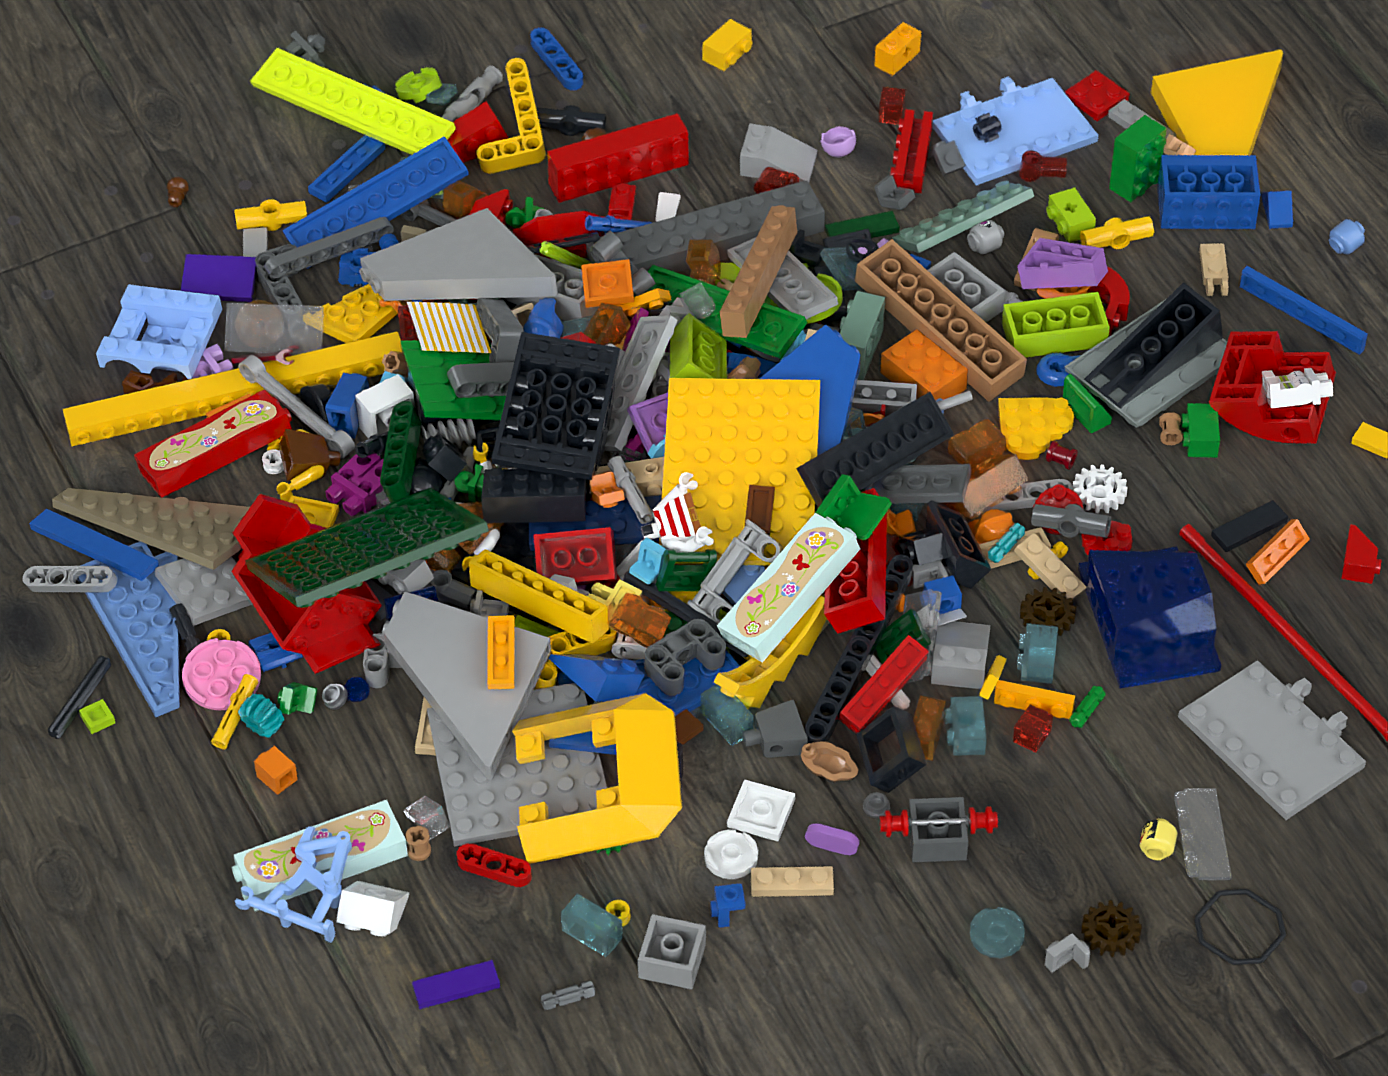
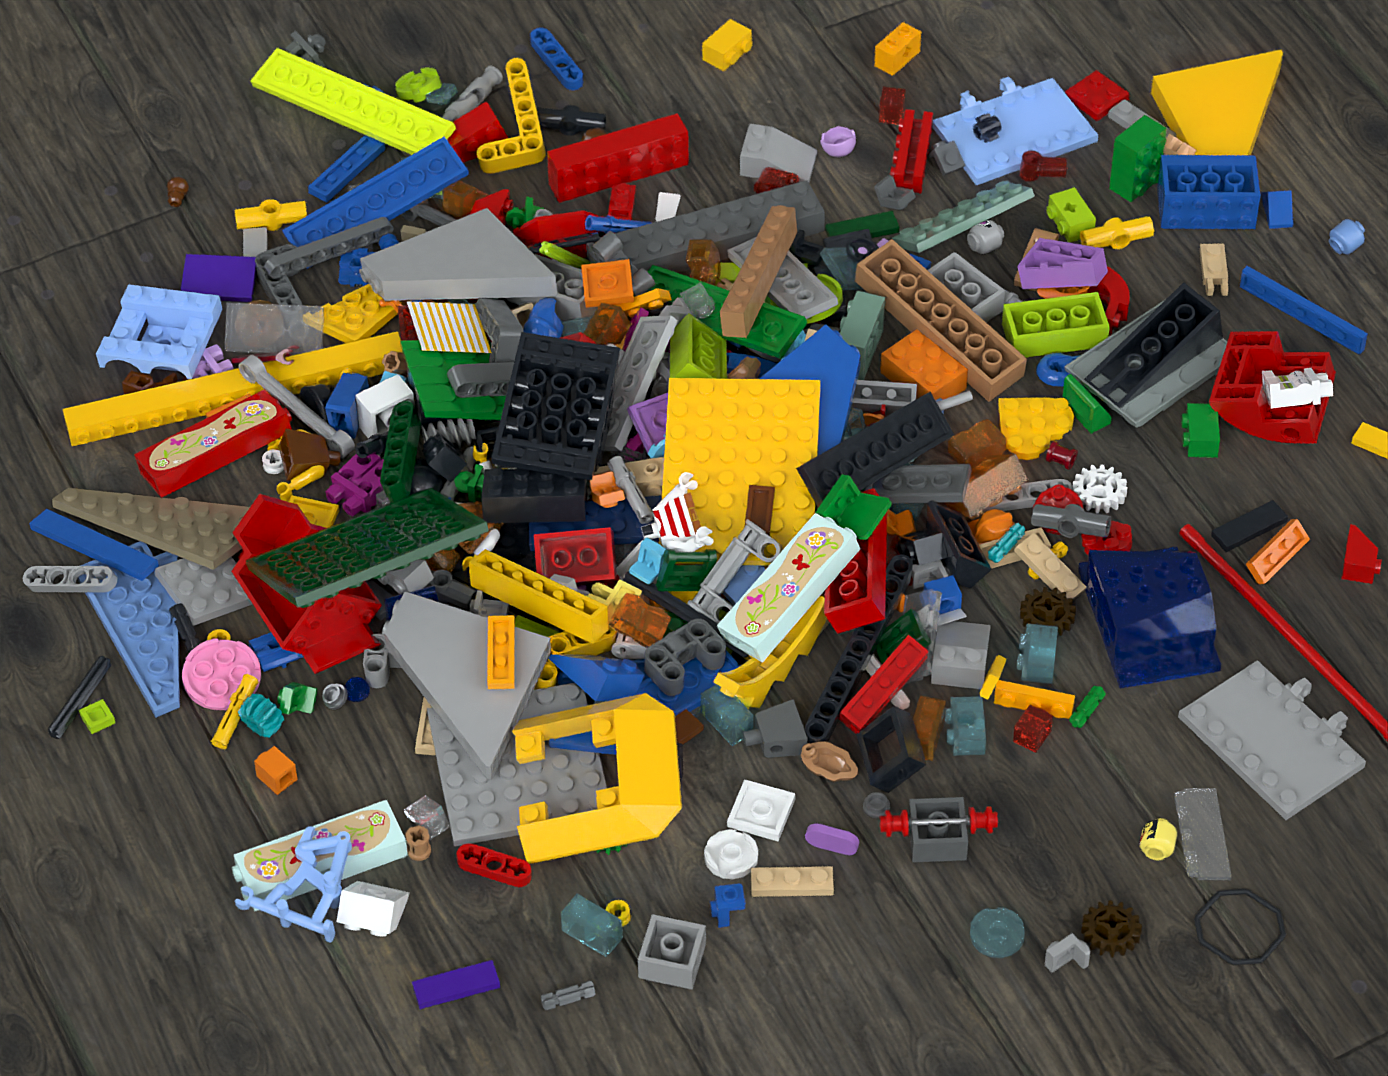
medium nougat bush [1159,413,1183,445] -> none

